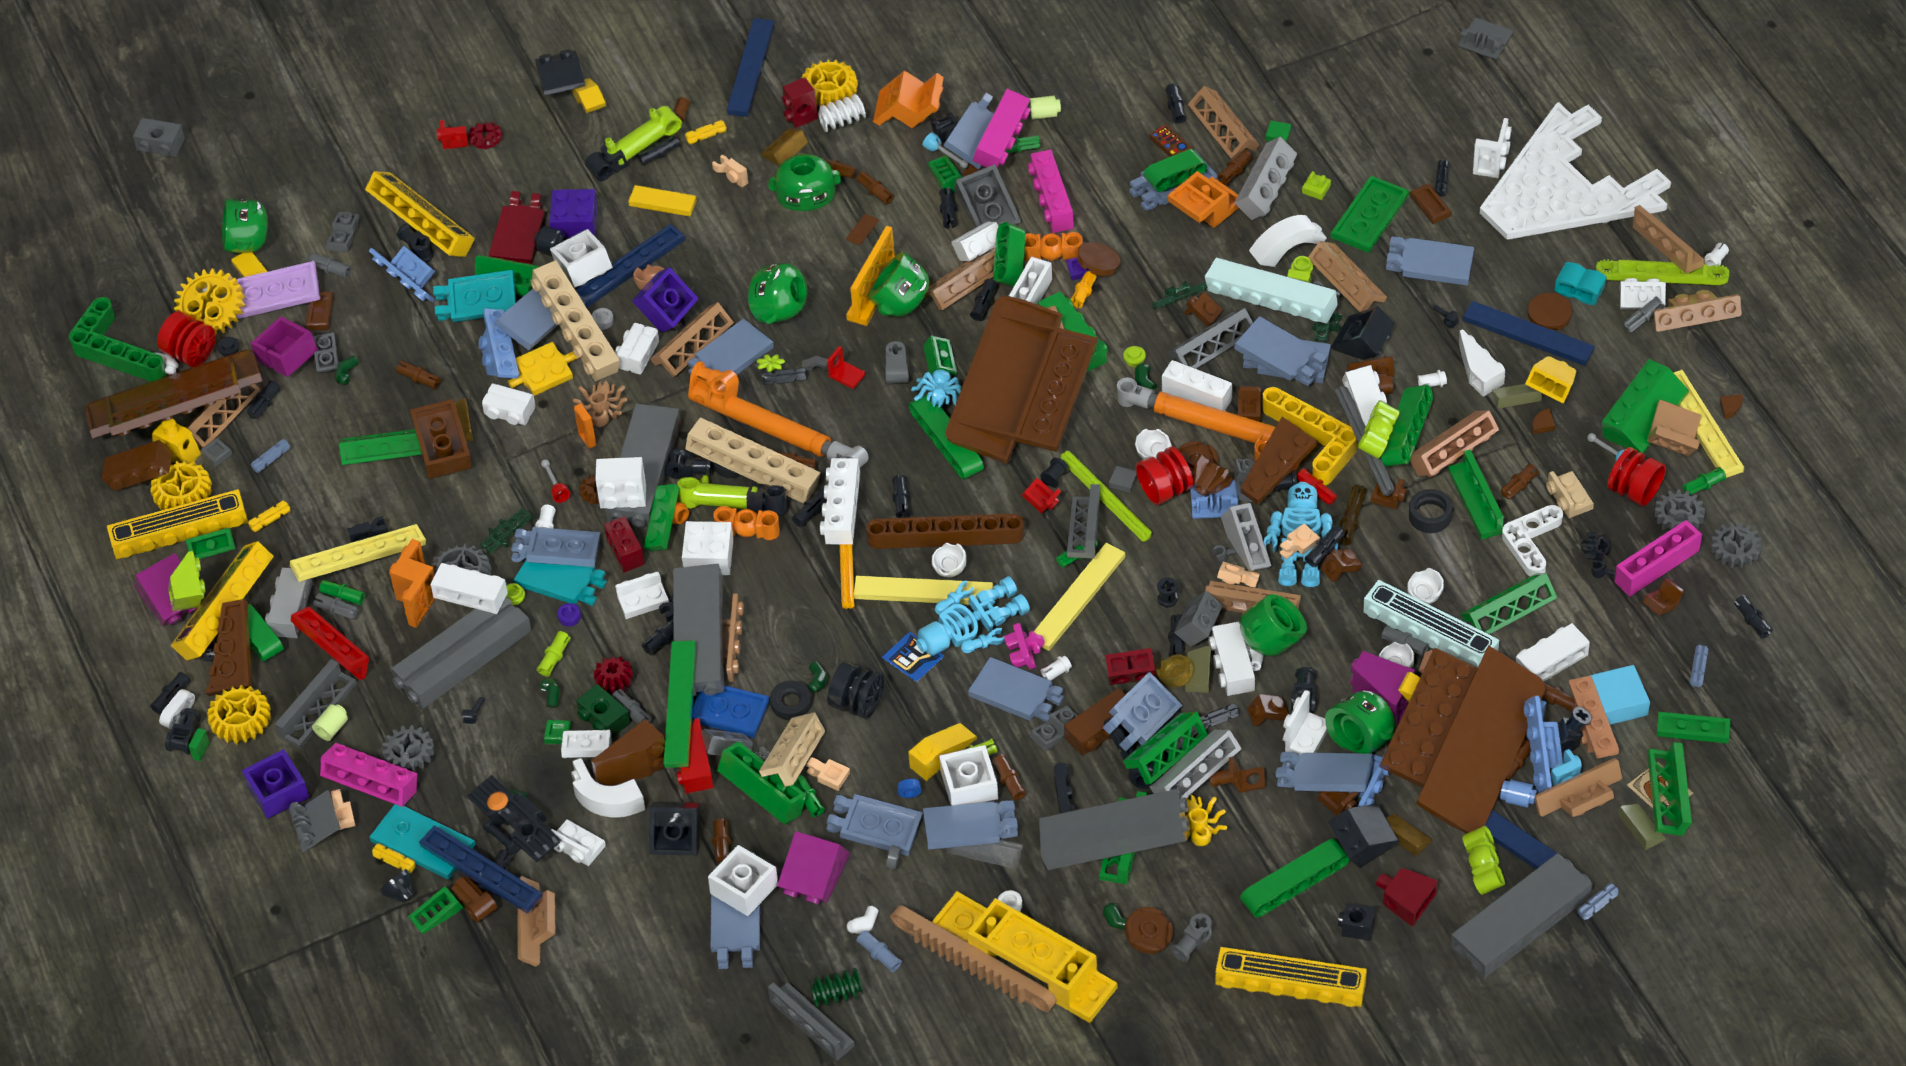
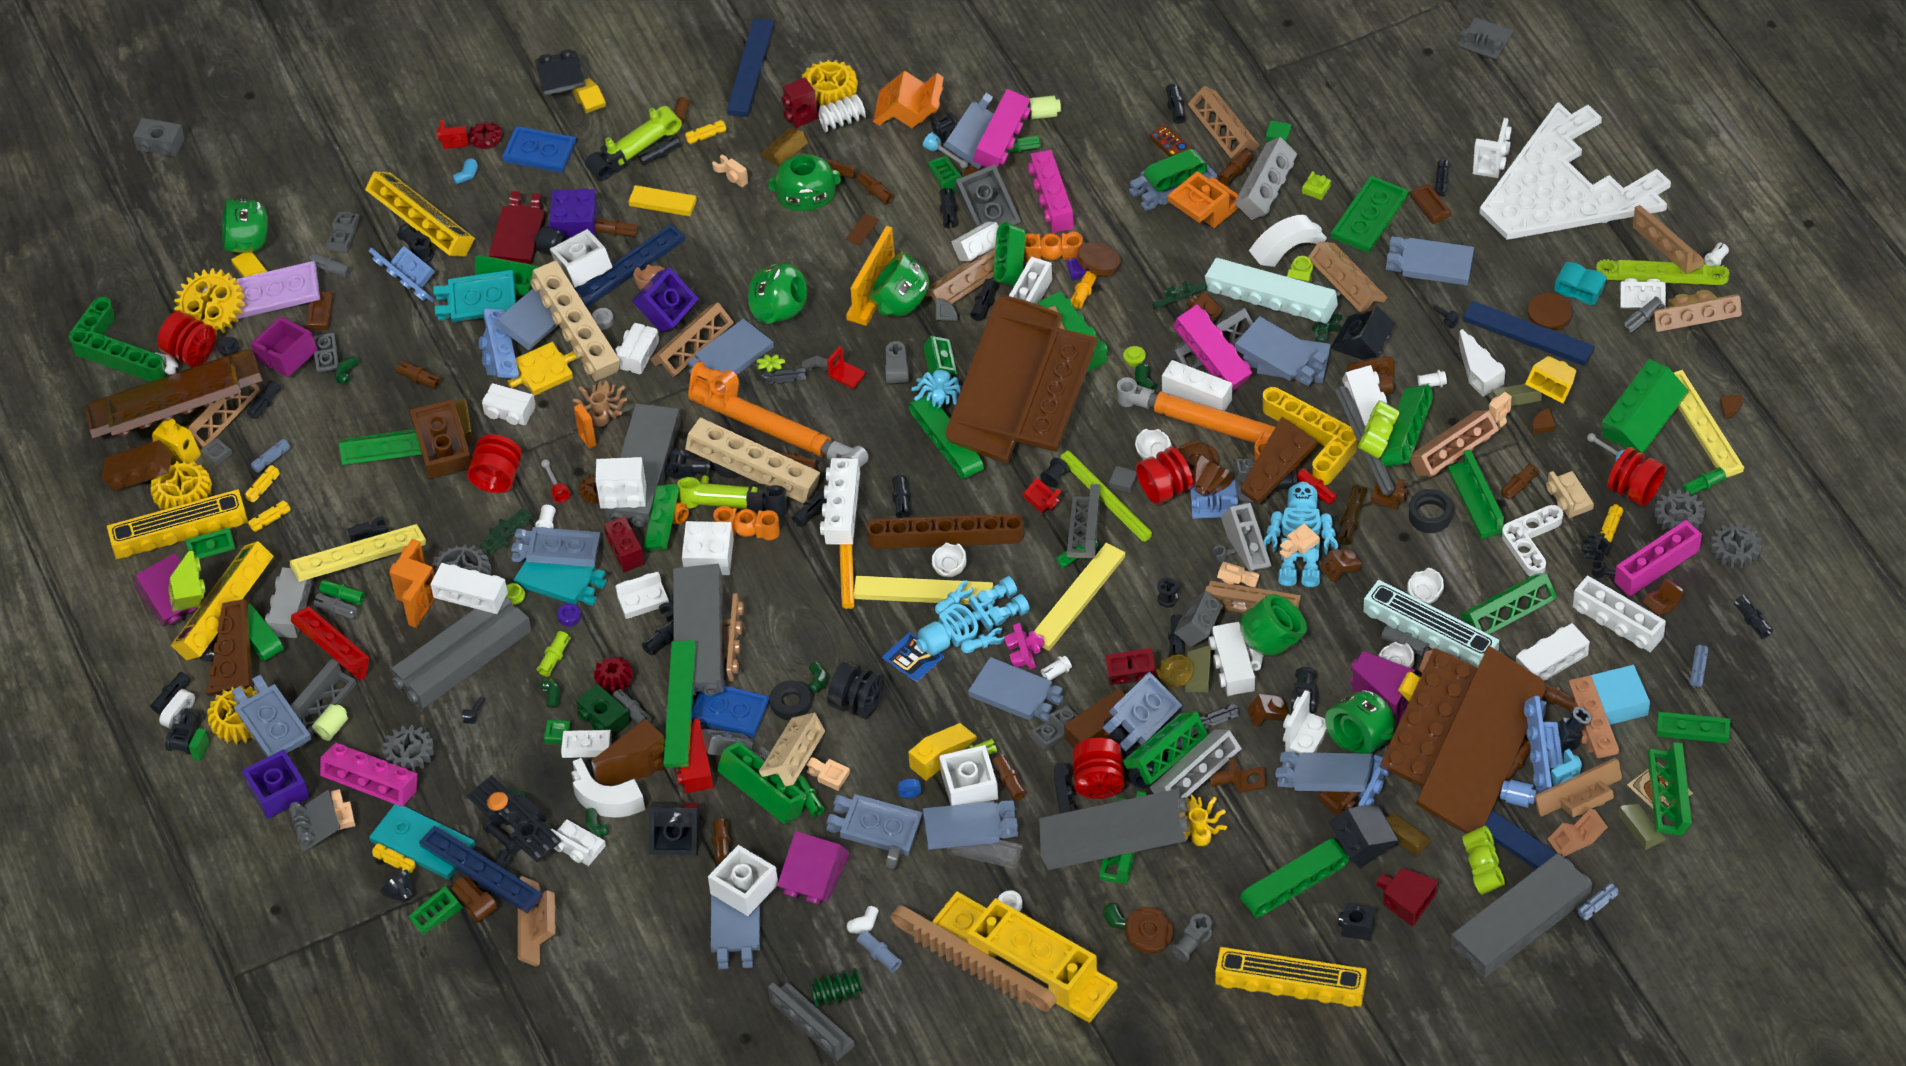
reddish brown bracket [1238,386,1261,422] -> none
black pin [1304,525,1345,567] -> none
medium nougat bracket [1647,400,1701,456] -> none
none -> sand blue tile [232,675,311,757]
none -> yellow axle [245,465,280,503]
none -> dark azure arm [452,158,478,185]
none -> red wheel [467,434,522,494]
none -> blue tile [502,126,577,173]
none -> dark green arm [585,808,609,838]
none -> reddish brown axle [594,218,638,237]
none -> dark grey tile [936,298,958,321]
none -> red wheel [1072,738,1124,799]
none -> dark pink brick [1173,304,1252,391]
none -> light nougat plate [1489,392,1512,430]
none -> nougat slope [1548,809,1608,857]
none -> white brick [1573,576,1666,653]
none -> yellow axle [1600,504,1623,543]

